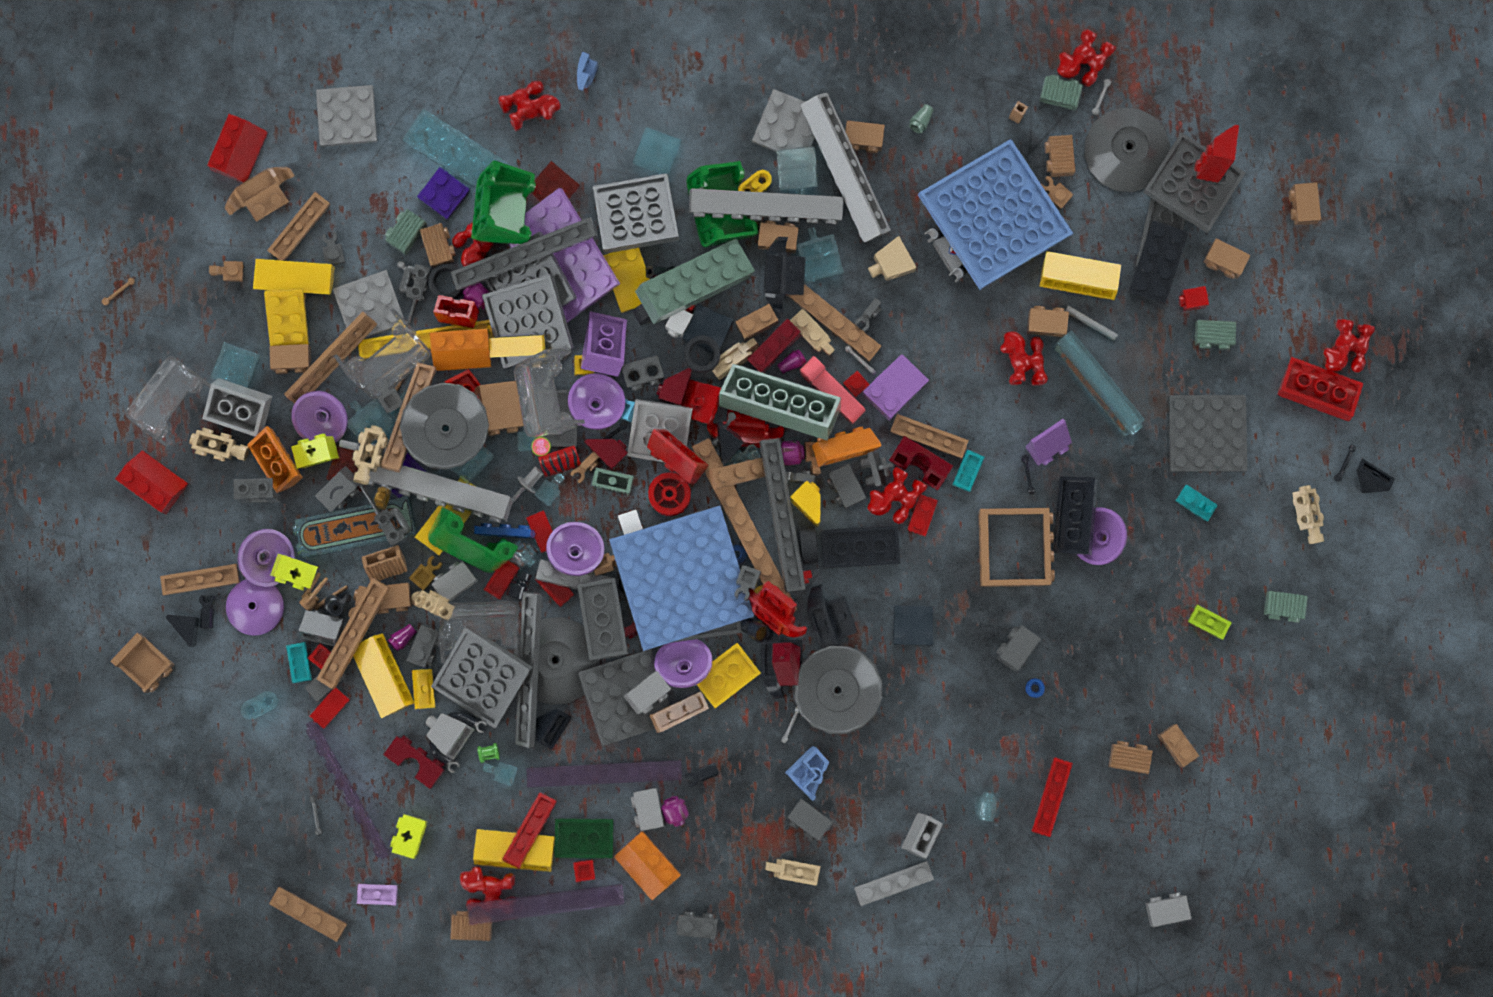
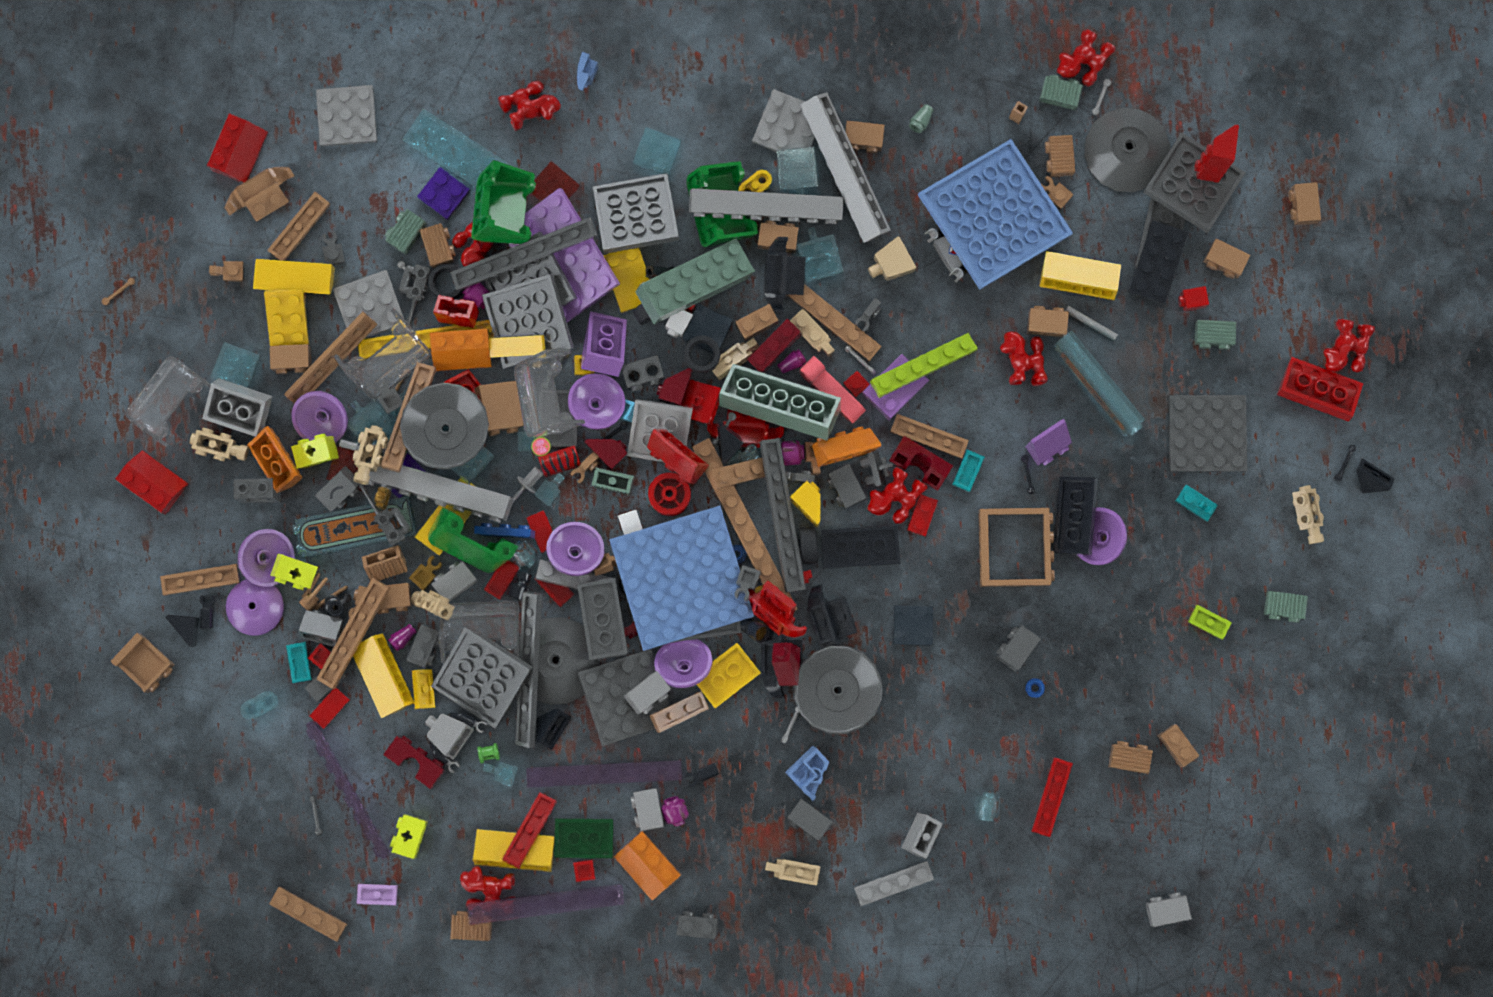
none -> lime plate [870,333,978,398]

